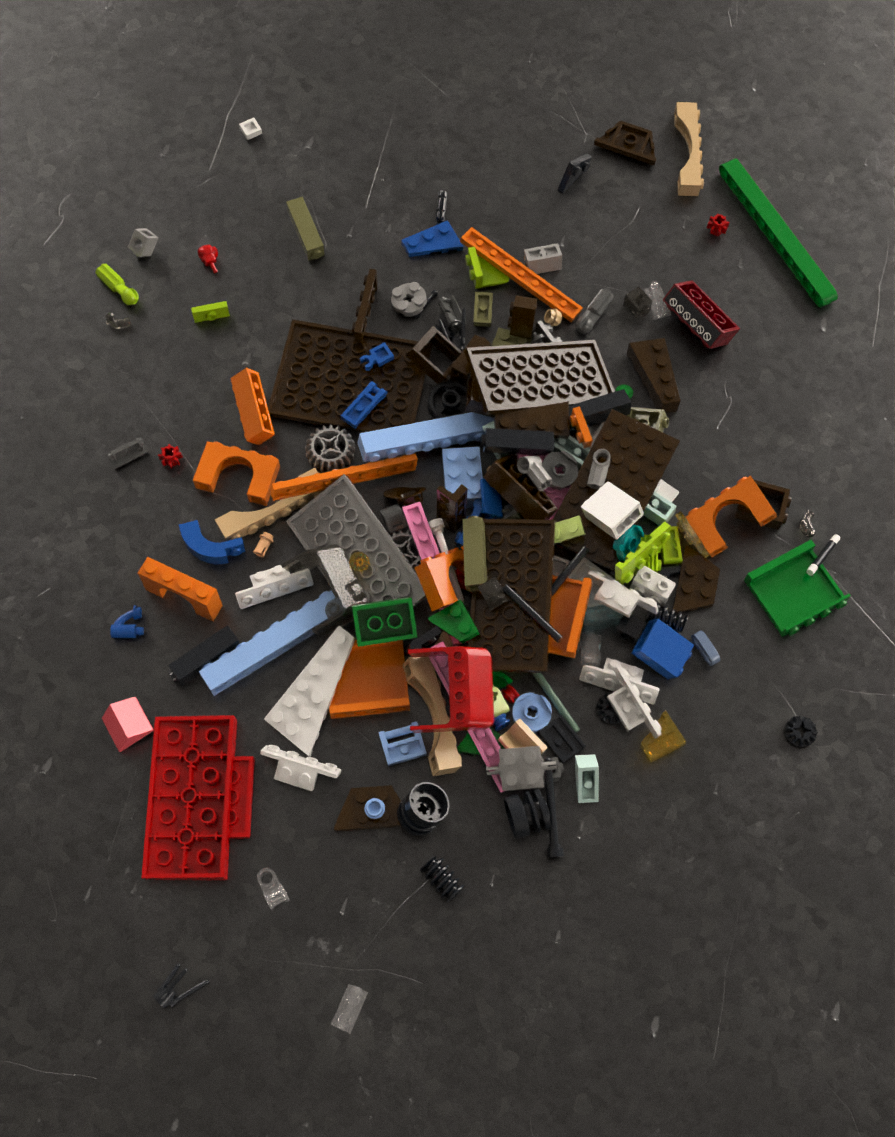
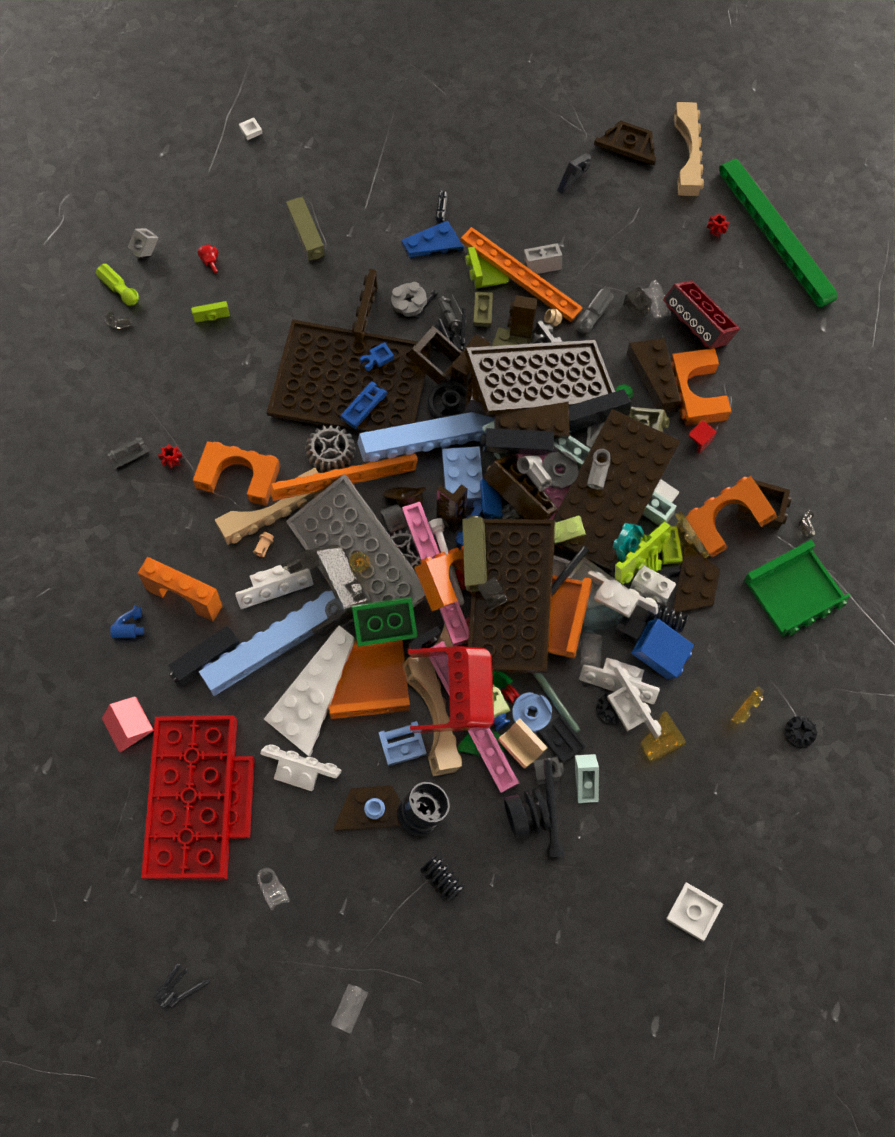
blue arch [179,520,246,564] -> none
orange brick [231,368,275,445] -> none
green wing [428,599,480,644] -> none
light grey plate [486,746,557,791] -> none
black bar [502,584,563,643] -> none
orange plate [570,406,593,448] -> none
white brick [581,481,644,540] -> none
sand blue beam [691,630,720,666] -> none
black bar [806,534,840,576] -> none
none -> white plate [666,882,723,942]
none -> orange arch [671,348,732,426]
none -> red panel [688,420,717,453]
none -> clear yellow wing [731,686,765,725]

